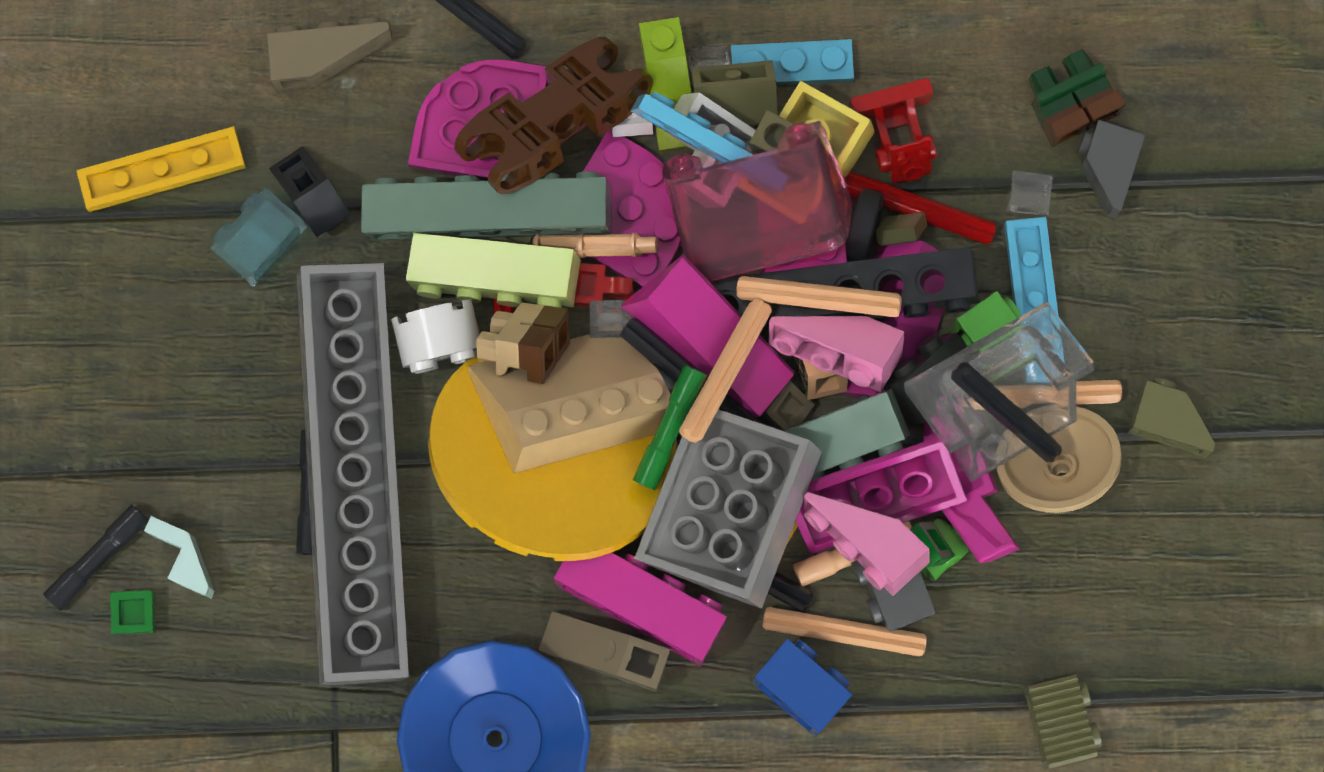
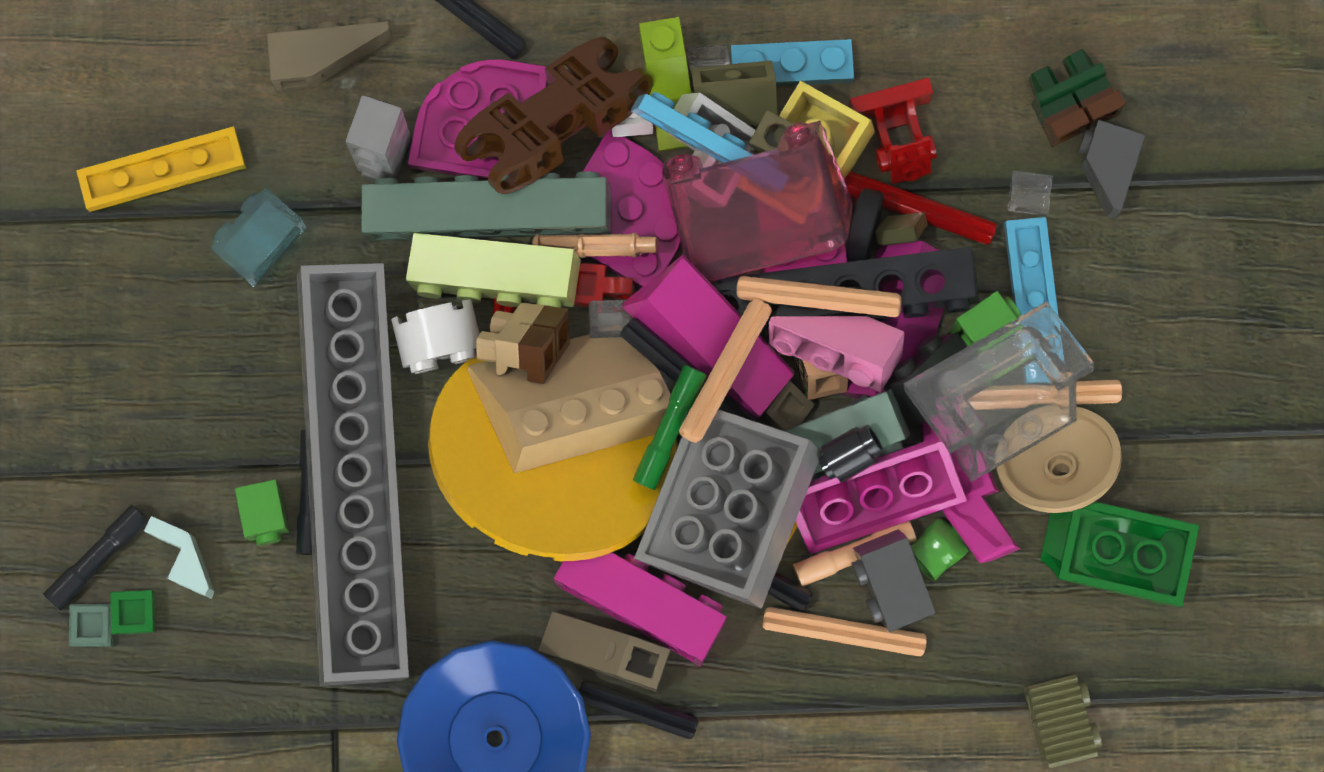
black slope [269,146,351,237] -> none
blue brick [752,639,853,737] -> none
bright pink slope [803,492,930,596] -> none
green plate [909,521,955,567] -> none
black axle [951,362,1062,462] -> none
olive slope [1127,378,1215,458] -> none
none -> sand green tile [69,604,113,647]
none -> bright green brick [235,479,290,546]
none -> light grey brick [345,95,412,183]
none -> black axle [579,680,698,739]
none -> black brick [818,424,885,483]
none -> green slope [1040,502,1200,608]

